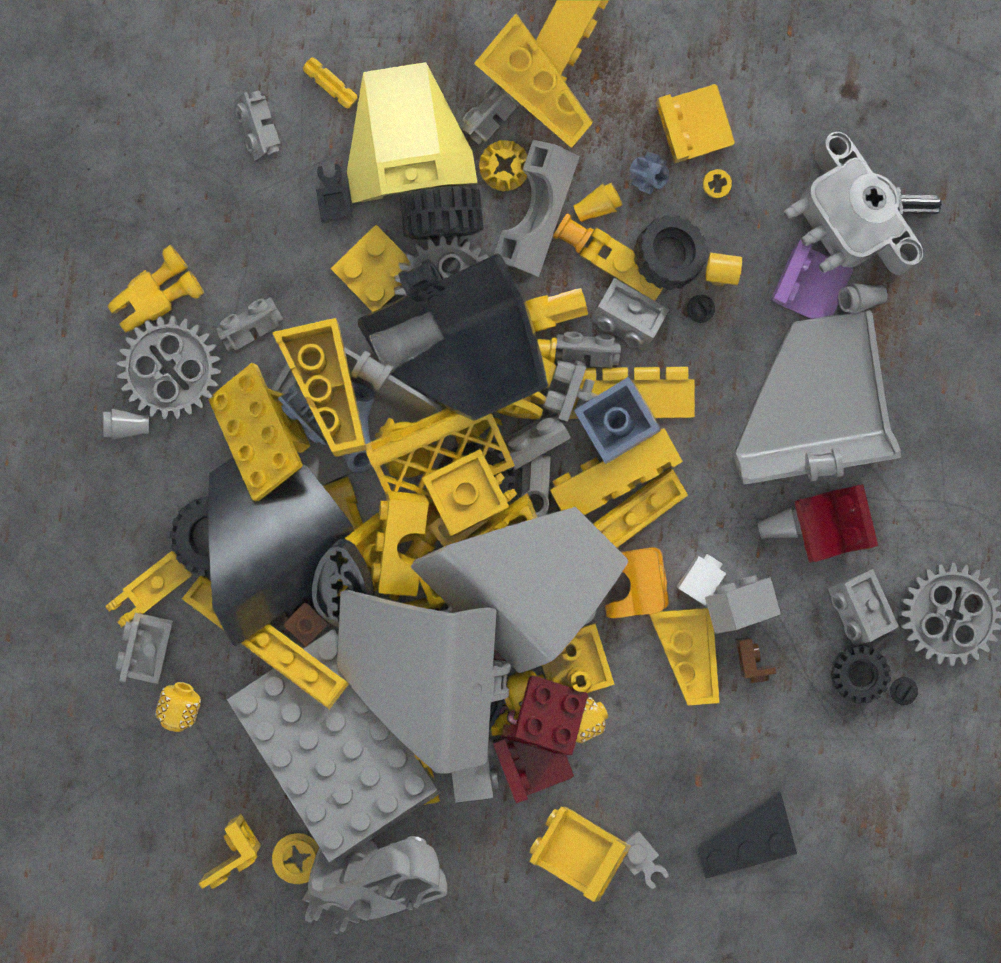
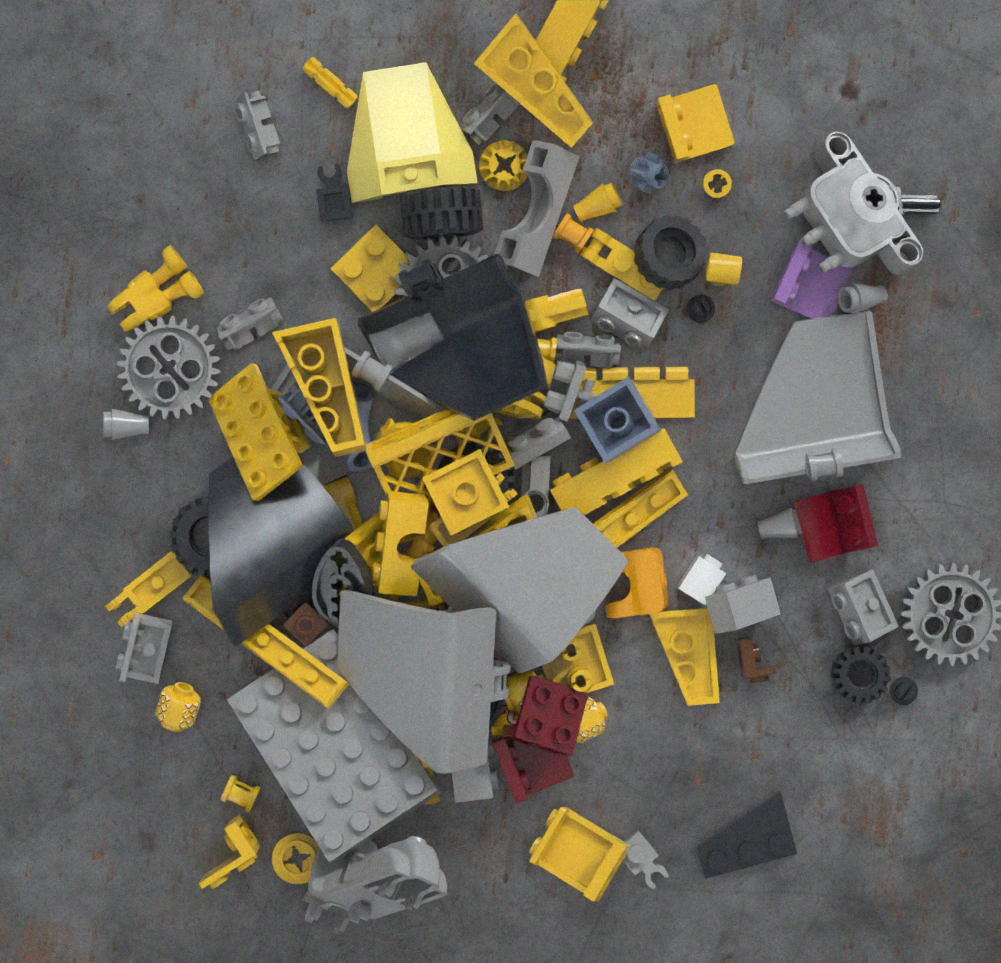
none -> yellow bush [220,775,261,813]

